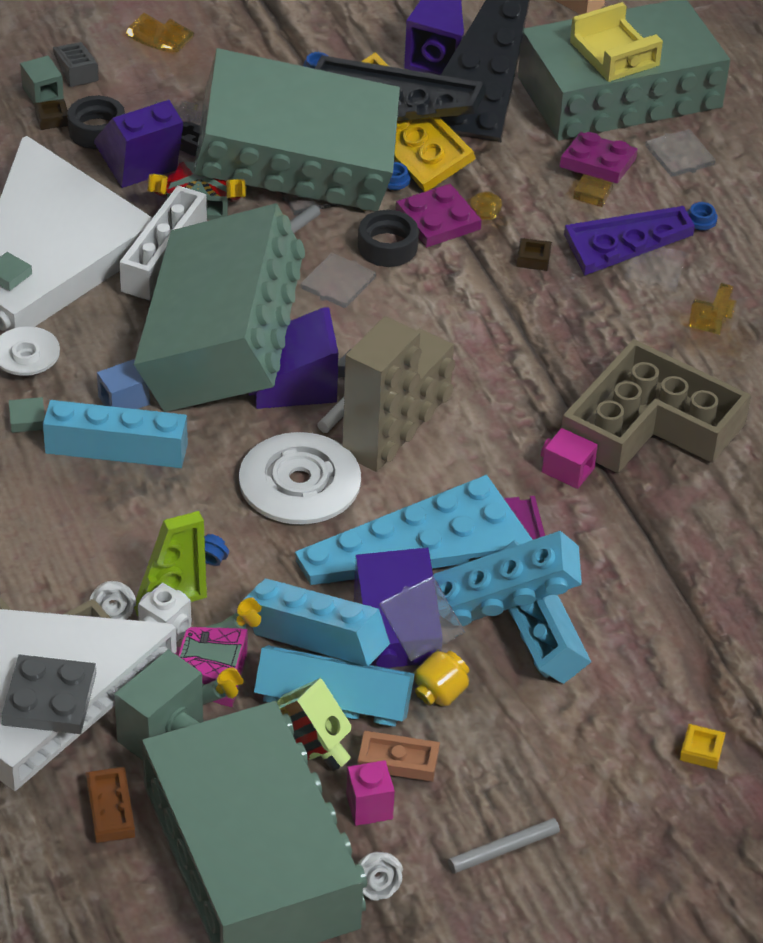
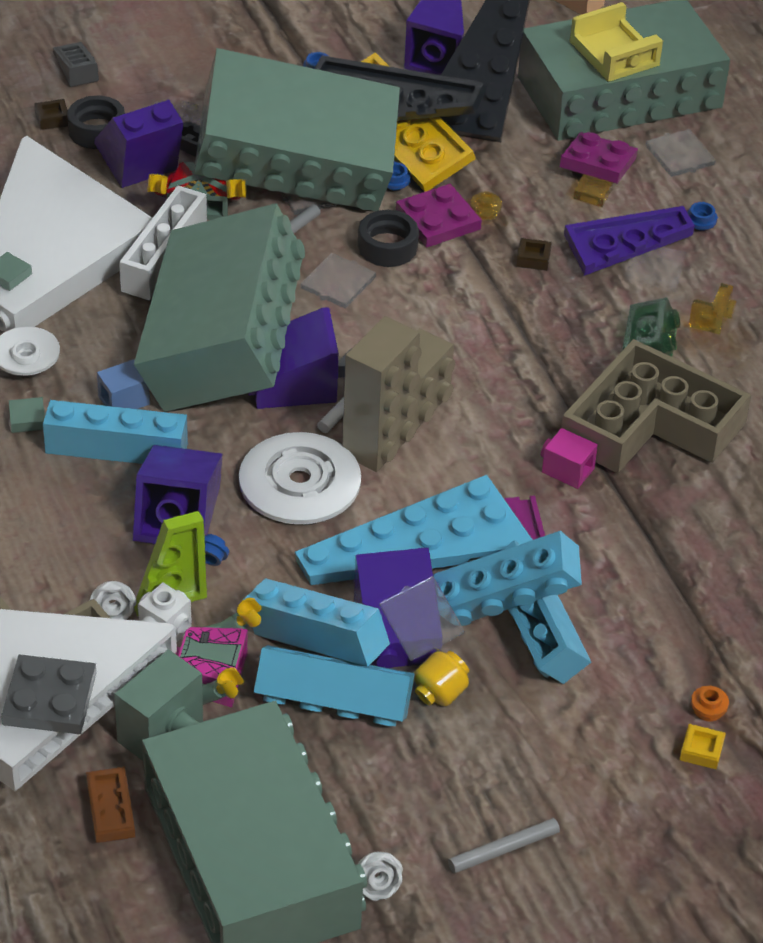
sand green brick [20,55,64,104] -> none
clear yellow slope [126,13,195,52] -> none
yellowish green torso [276,678,351,771] -> none
dark pink brick [346,760,395,826] -> none
nougat plate [357,731,440,782] -> none
none -> dark purple slope [133,445,223,544]
none -> clear green bracket [622,297,680,357]
none -> orange plate [691,686,729,721]

